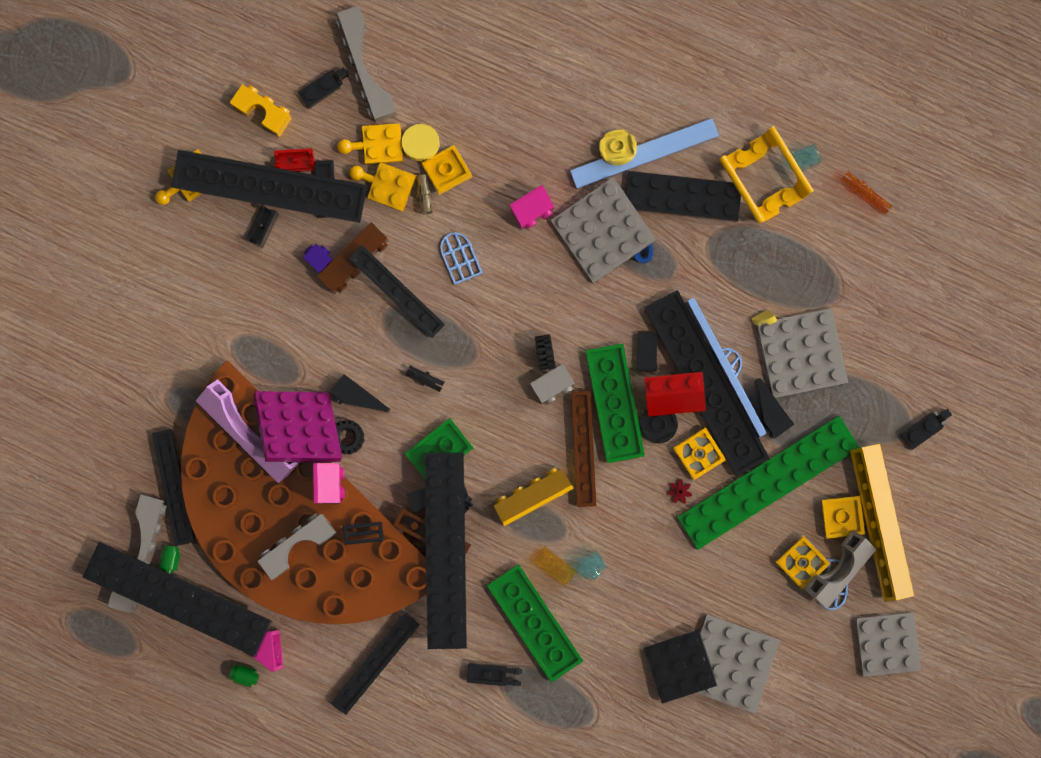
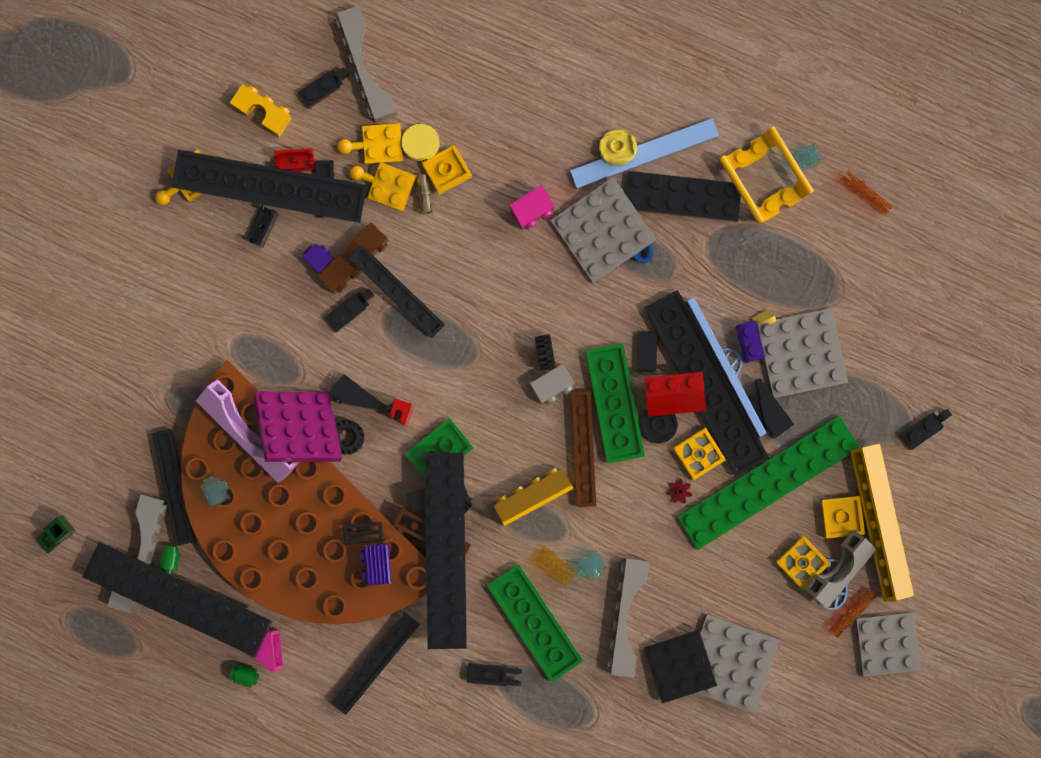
light grey arch [258,513,337,580] -> none
slope [313,463,345,504] -> none
black pin [405,365,445,392] -> none
light blue window [440,232,483,285] -> none
none -> dark green brick [36,515,76,553]
none -> clear light blue brick [200,475,230,507]
none -> black hinge [325,289,374,332]
none -> dark purple brick [361,544,392,586]
none -> red hinge [391,398,414,426]
none -> light grey arch [607,558,650,678]
none -> dark purple brick [735,321,766,364]
none -> clear orange pin [829,588,878,638]

